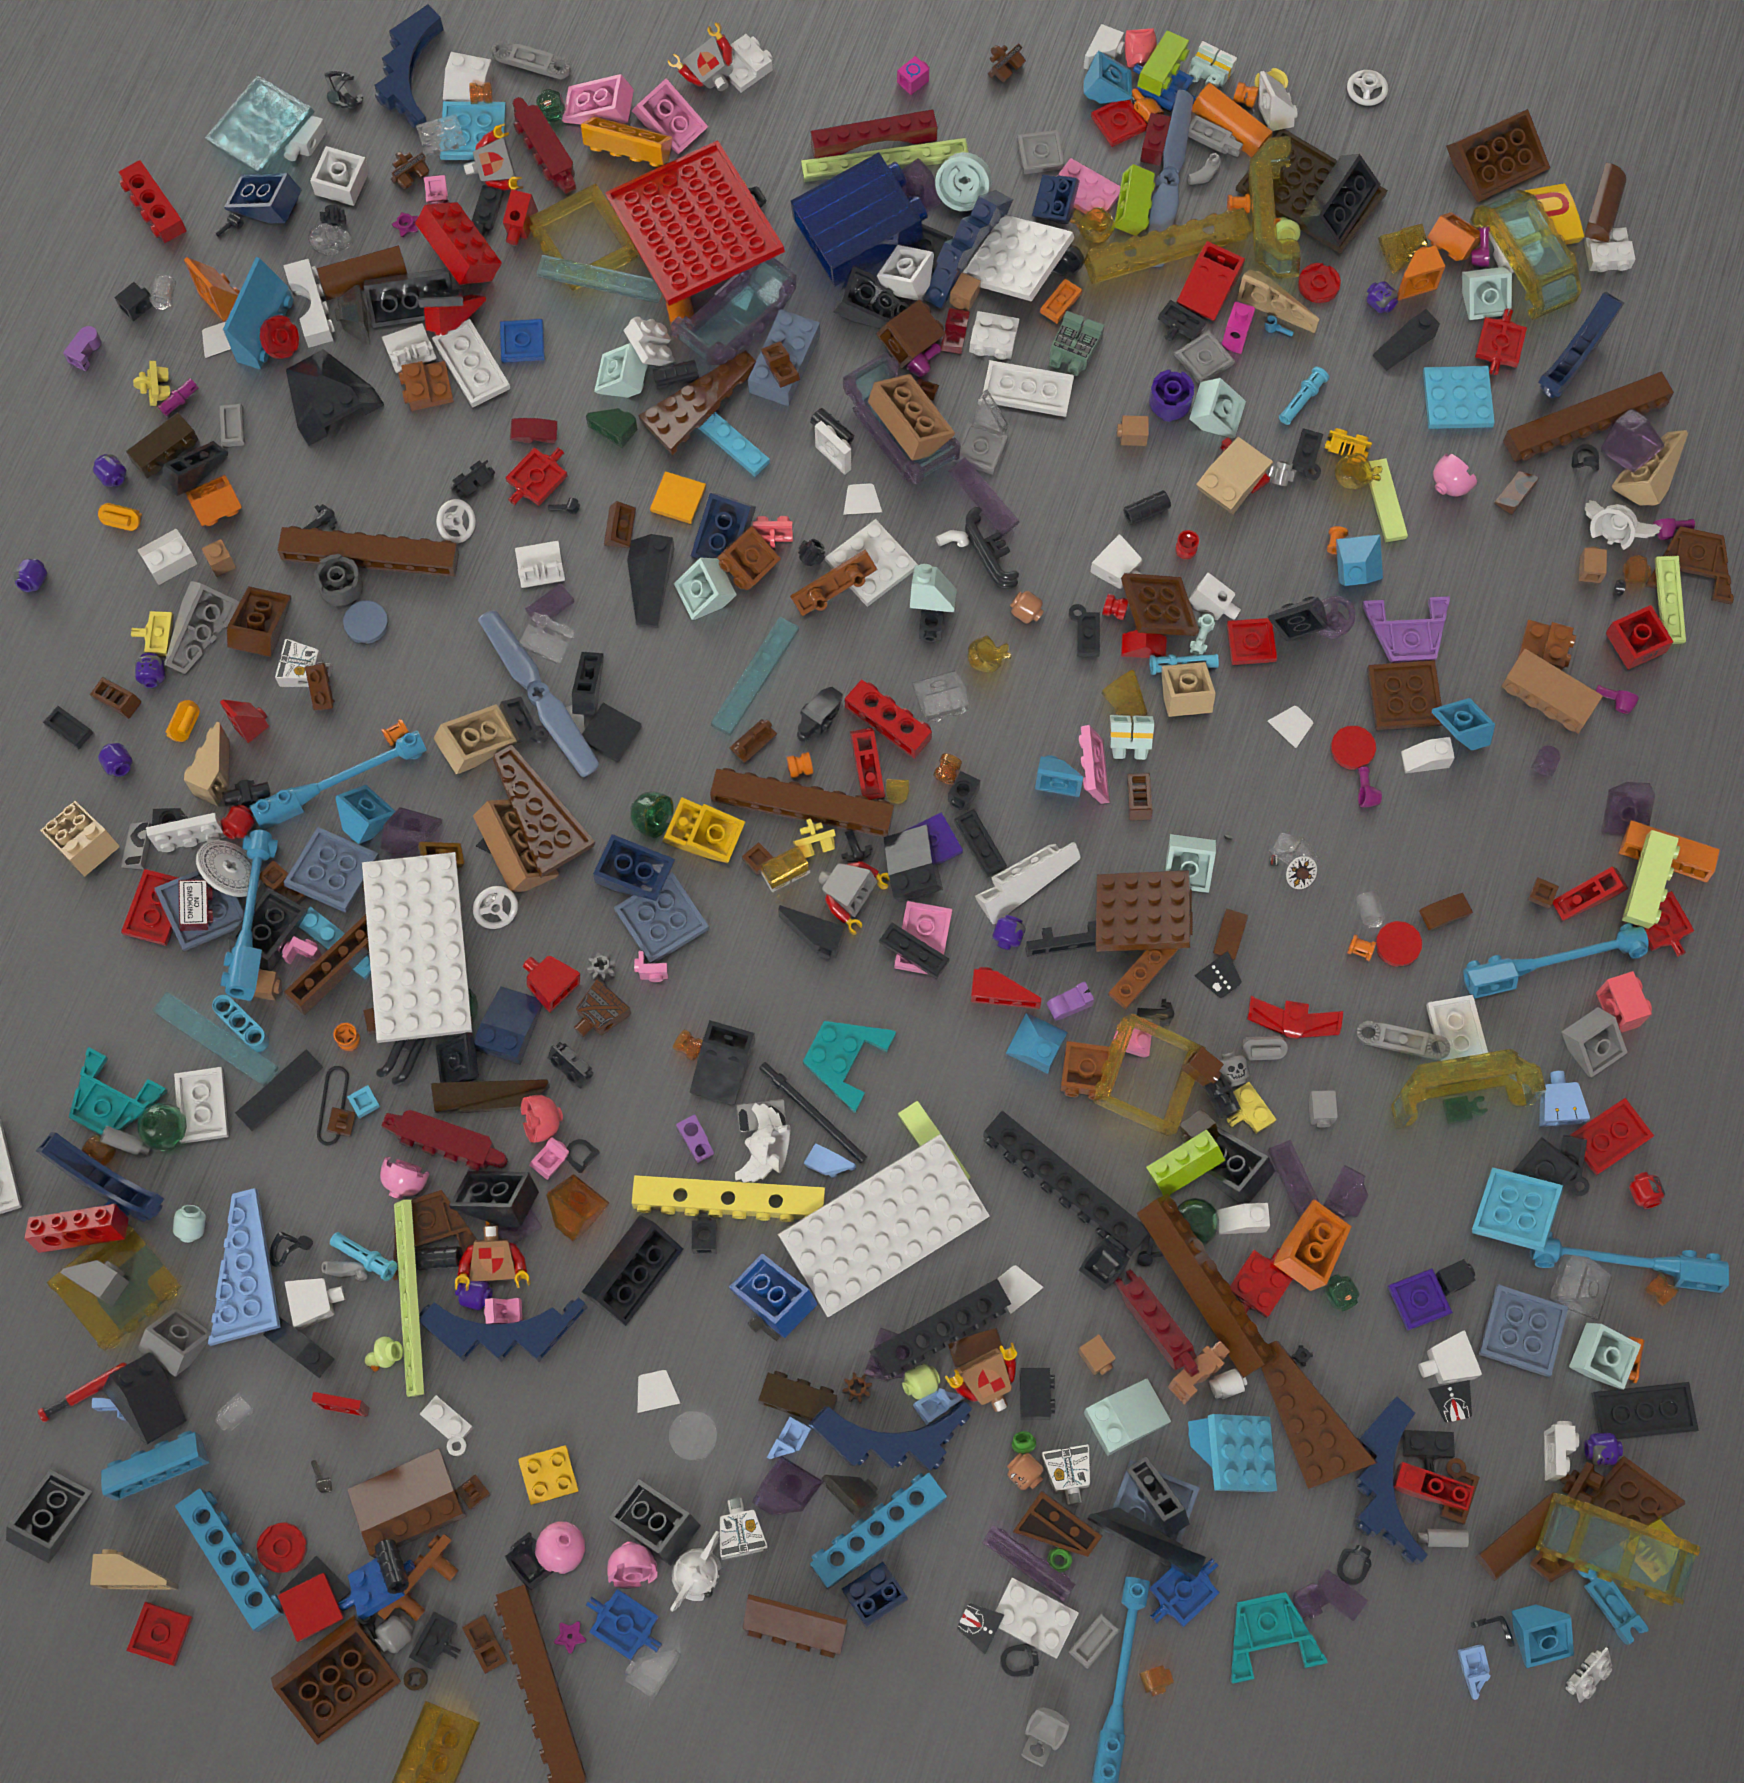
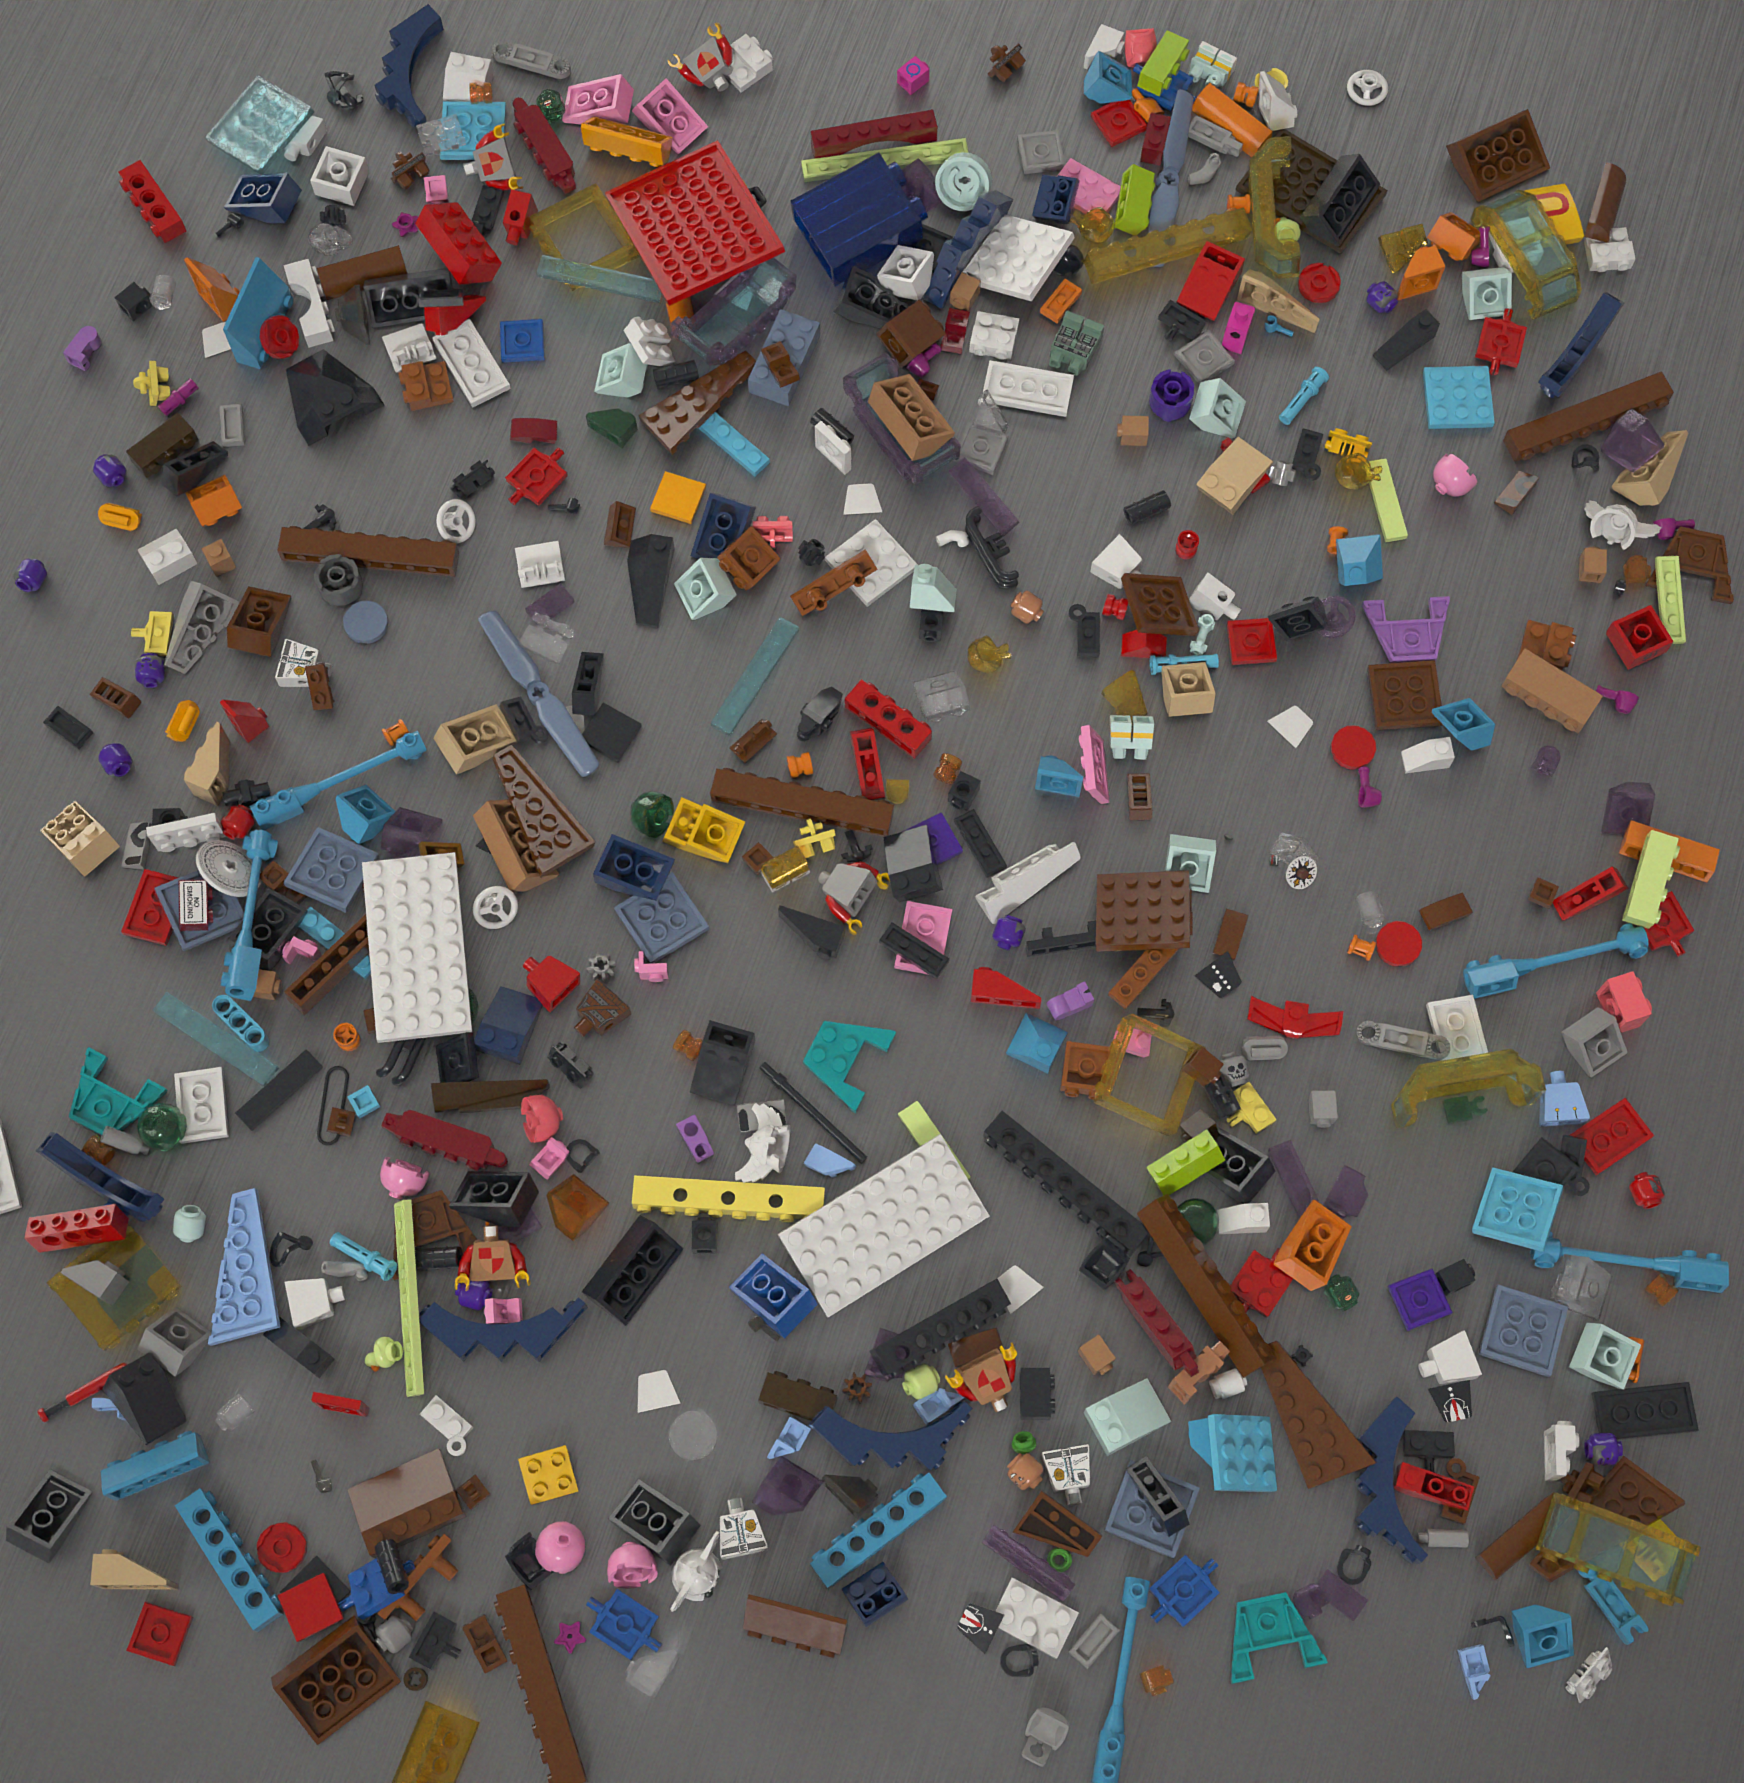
black wedge [1087,1507,1206,1580] -> none

